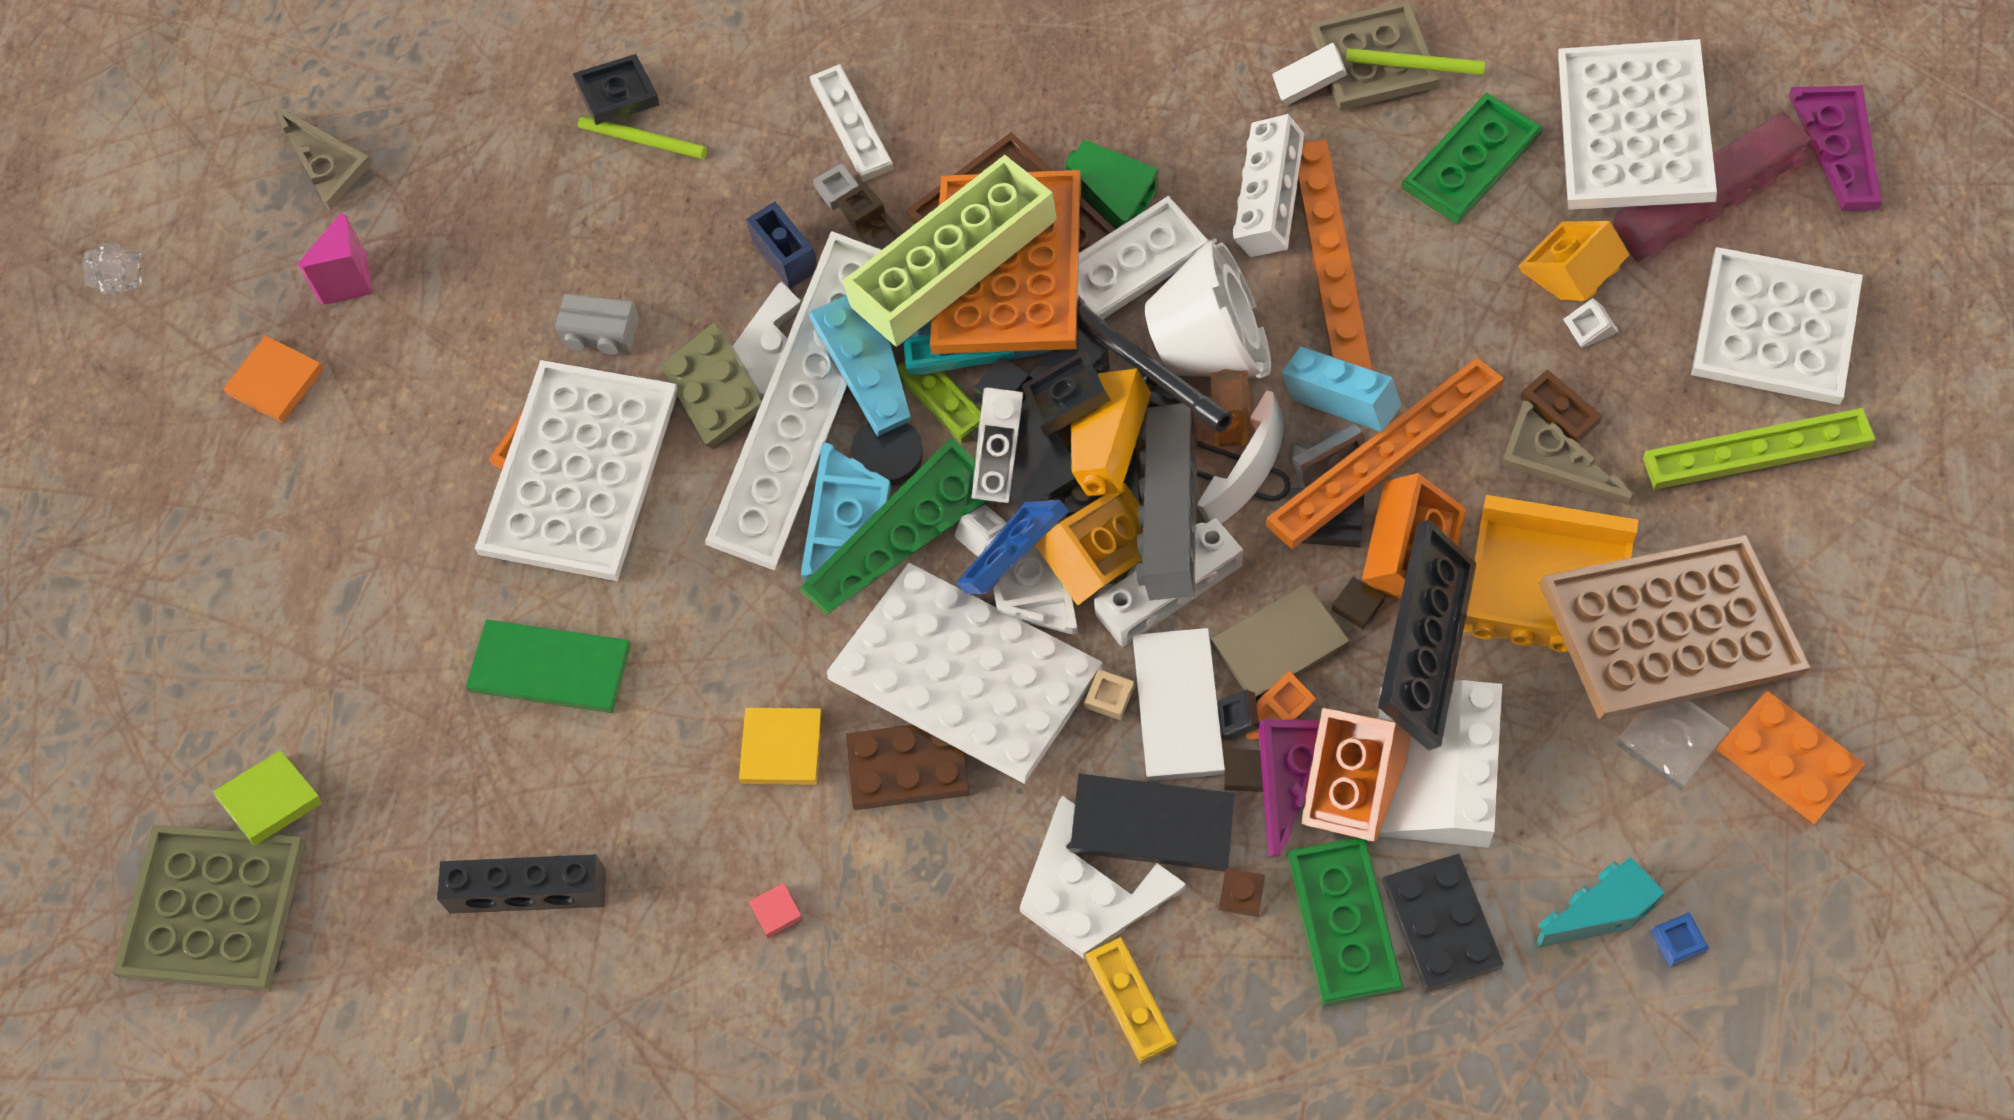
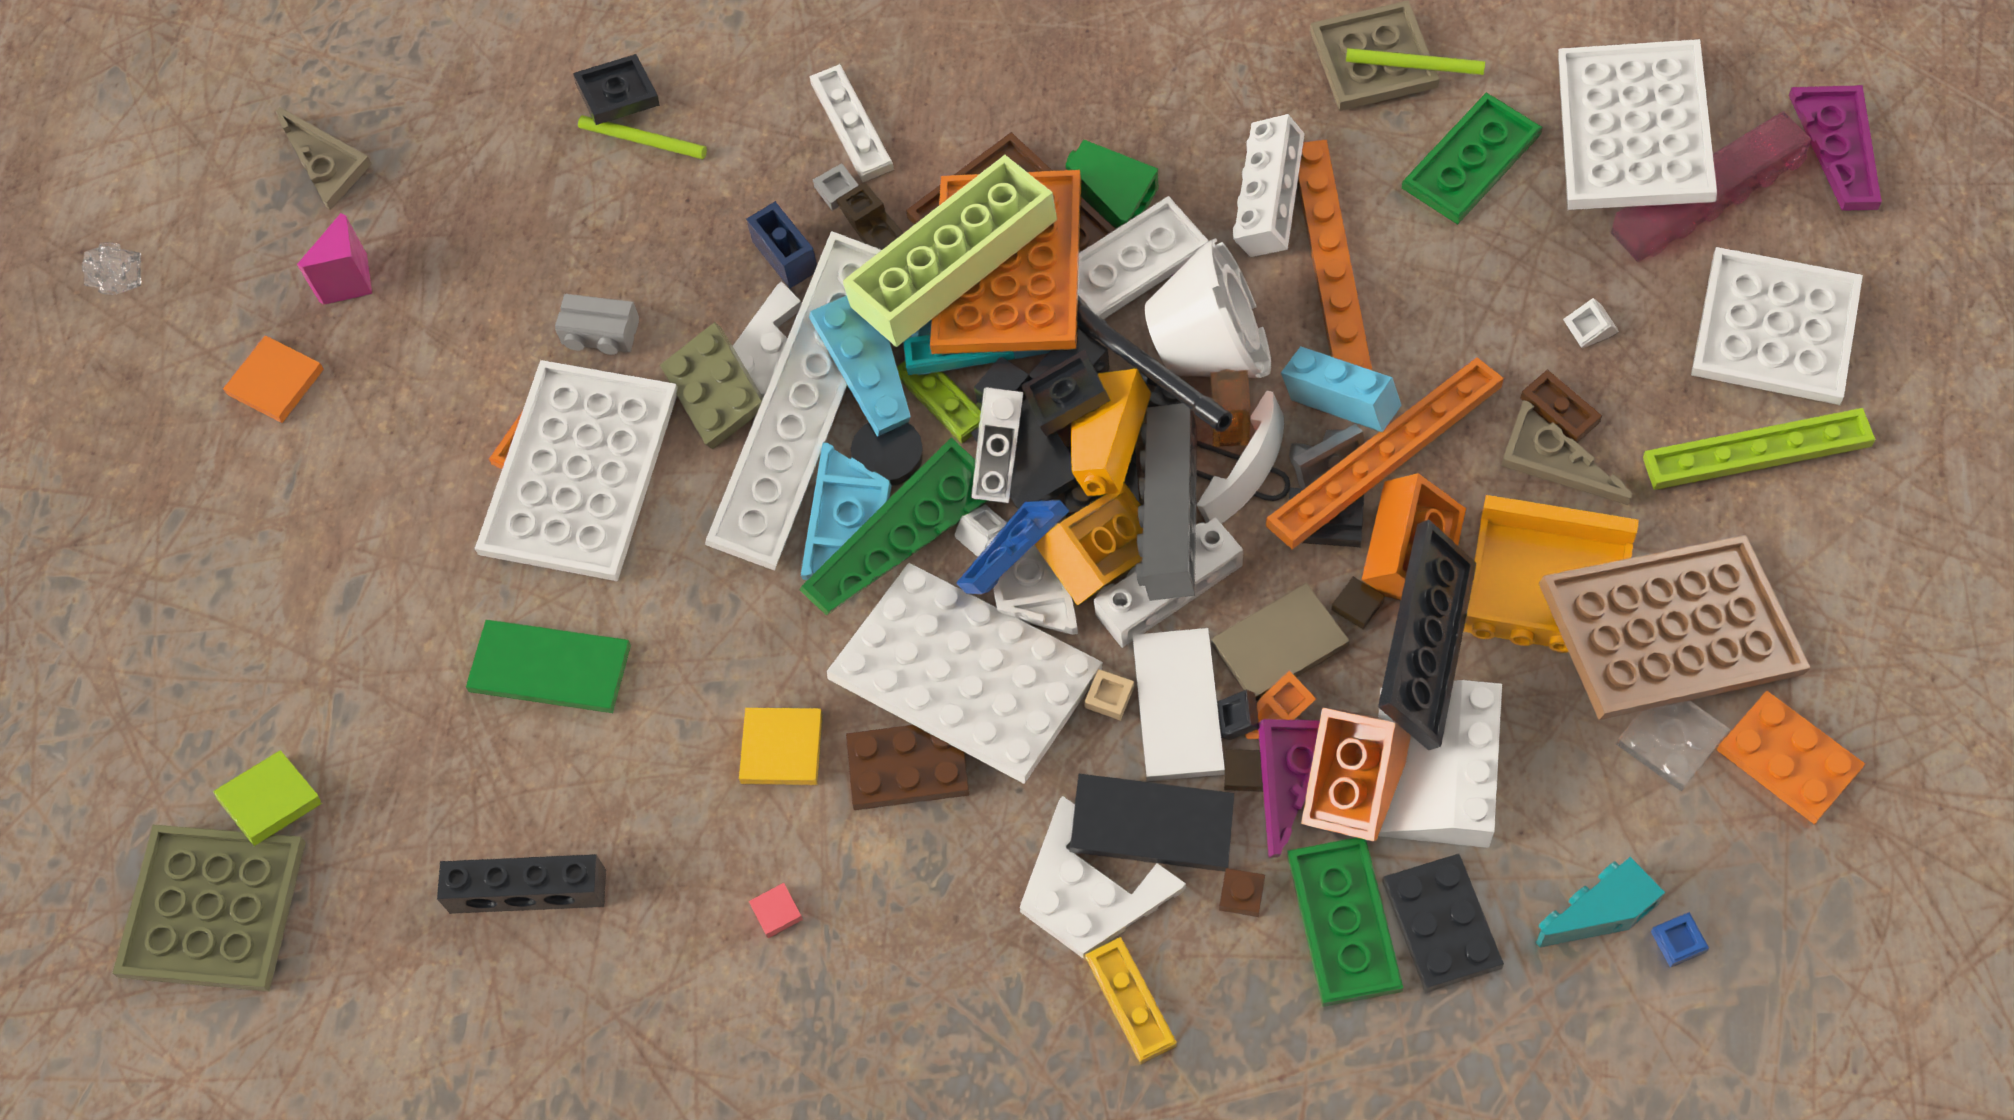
white tile [1272,43,1347,106] -> none
light orange slope [1518,221,1630,301] -> none

